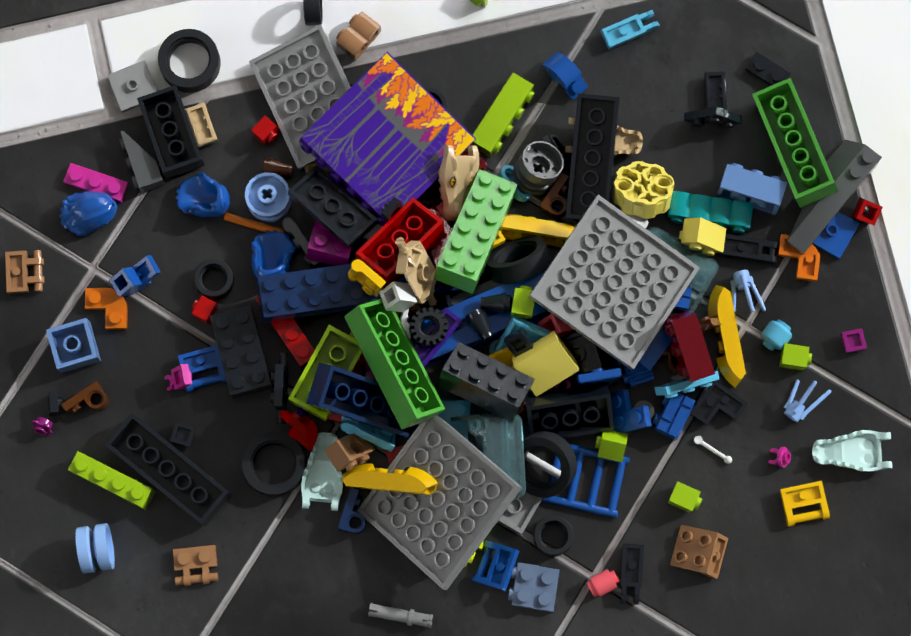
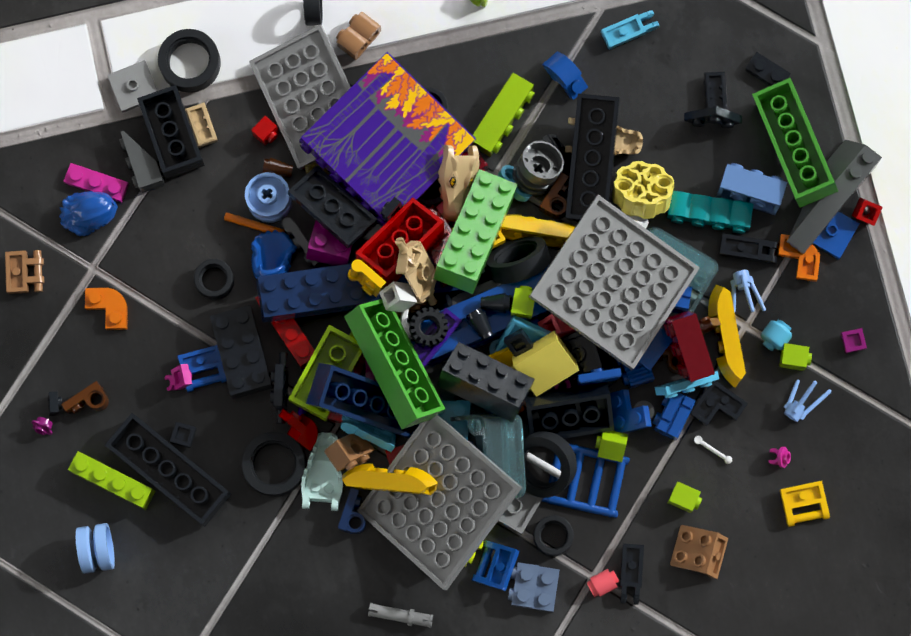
medium blue brick [46,318,101,373] -> none
blue brick [109,255,161,297] -> none
medium nougat plate [173,545,218,587] -> none
blue piece [176,172,230,217] -> none
red plate [191,296,218,325] -> none
light yellow brick [679,217,726,256] -> none
light aqua animal [812,430,892,472] -> none

